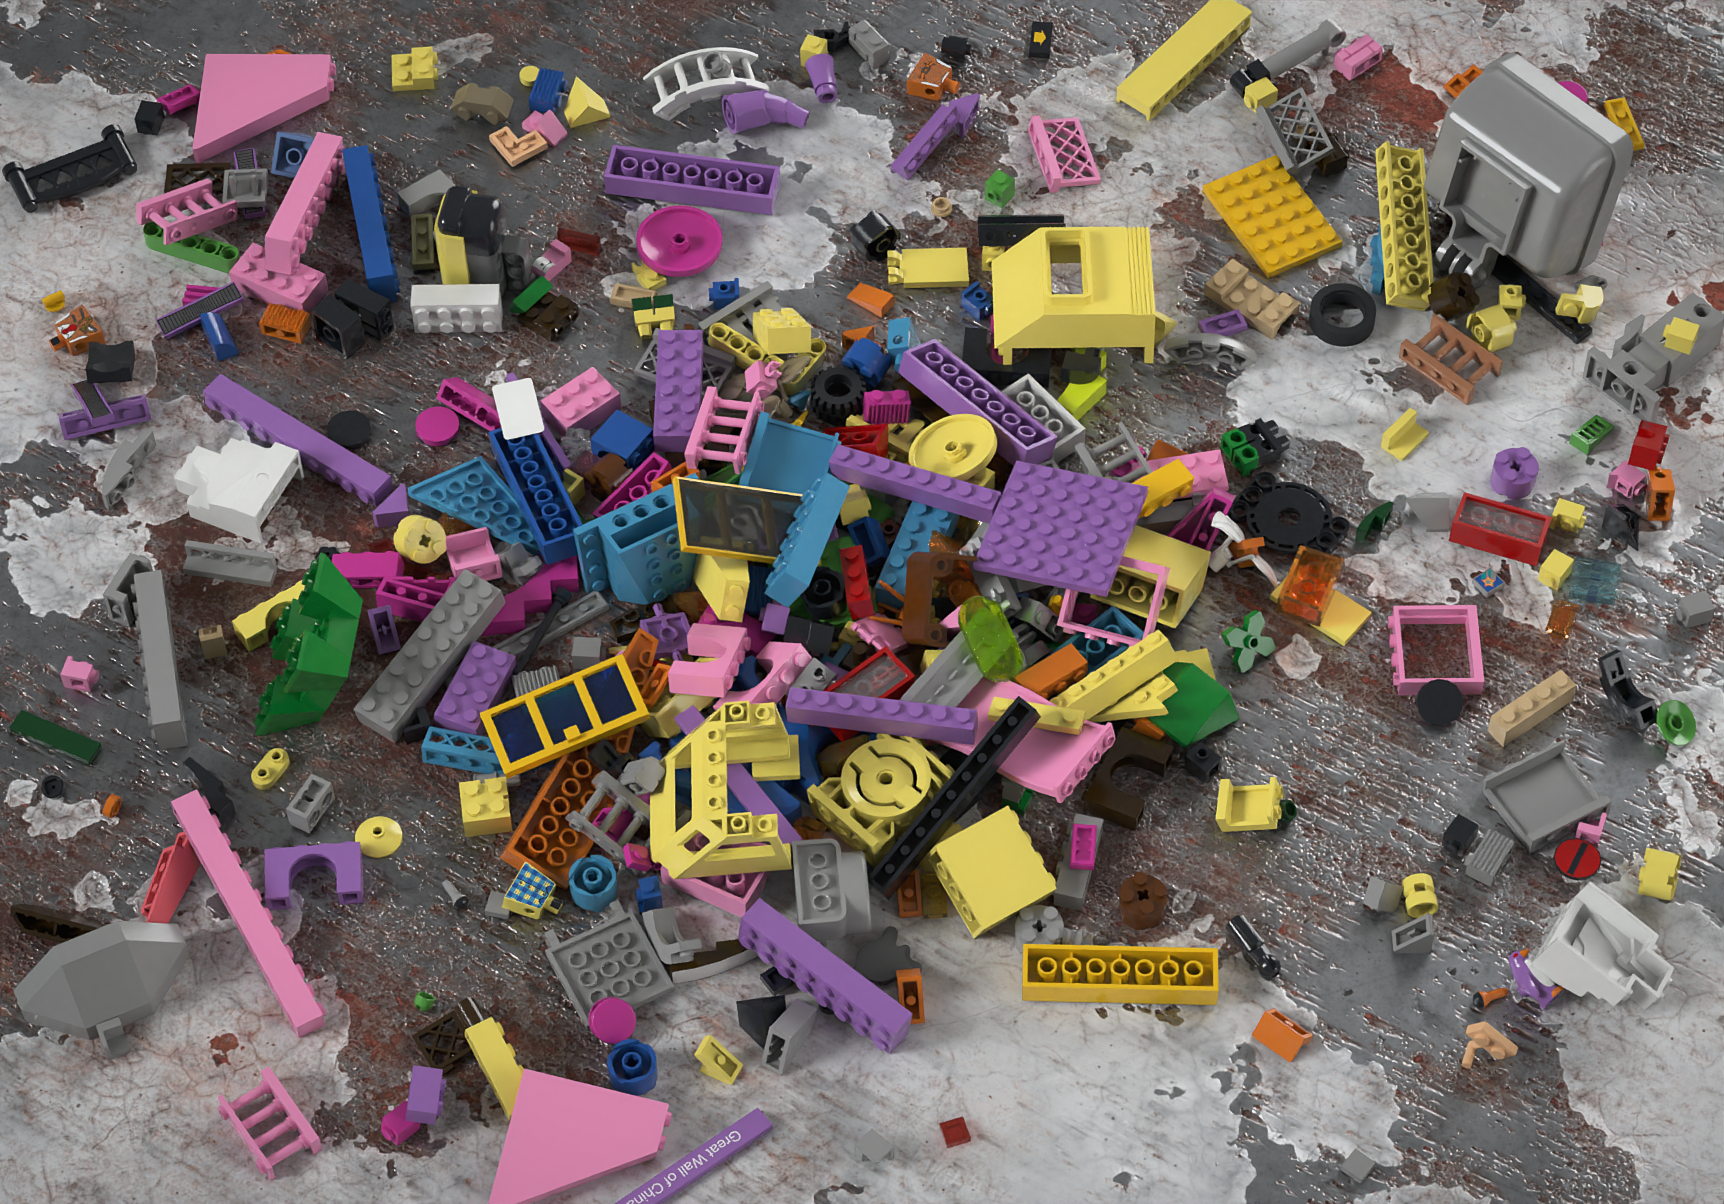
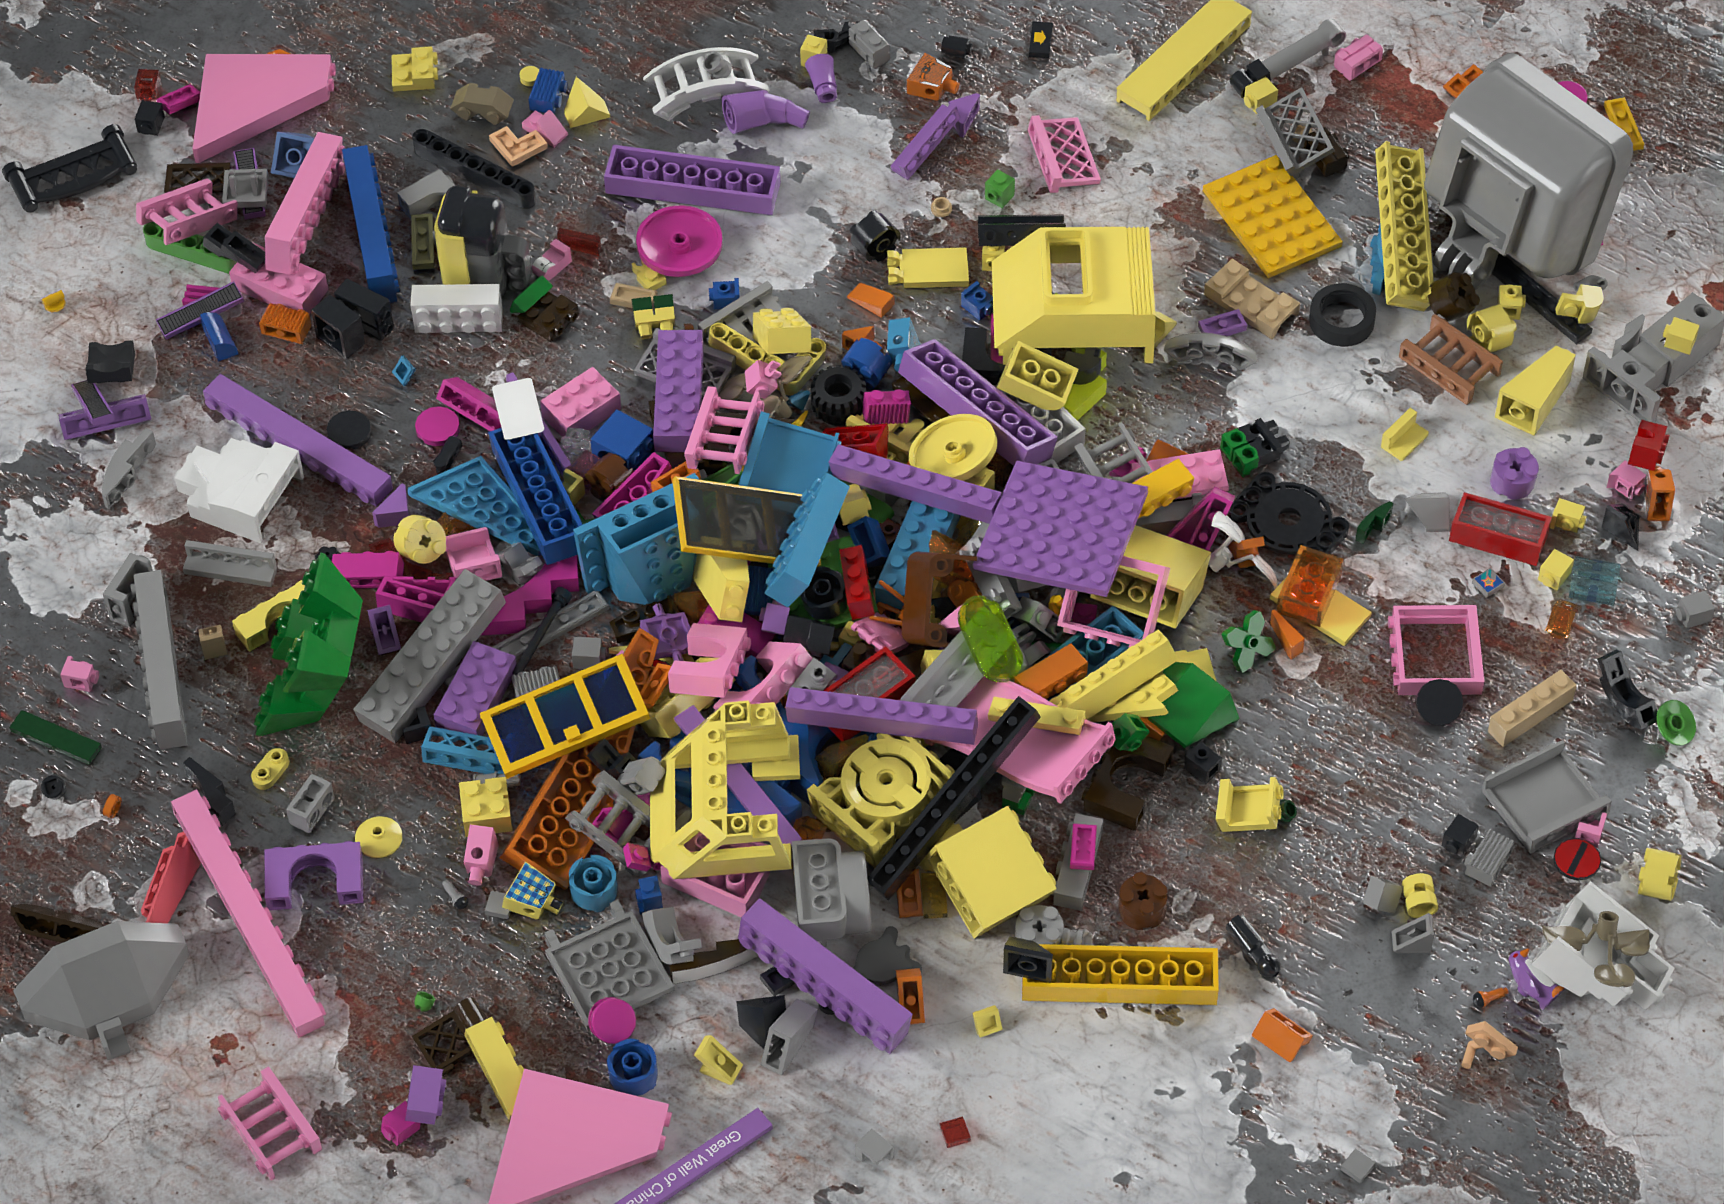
torso [48,304,106,356] -> none
bright green slope [1569,415,1615,455] -> none
none -> clear red brick [134,69,162,101]
none -> black slope [203,223,265,273]
none -> dark azure slope [392,355,416,386]
none -> black beam [412,129,536,209]
none -> black bar [434,436,463,474]
none -> bright pink torso [464,825,499,886]
none -> light yellow tile [972,1005,1003,1038]
none -> light yellow brick [997,341,1079,410]
none -> black slope [1003,936,1053,983]
none -> green brick [1112,713,1150,751]
none -> orange slope [1270,609,1305,660]
none -> light yellow slope [1495,346,1576,436]
none -> dark tan plant [1542,911,1650,987]

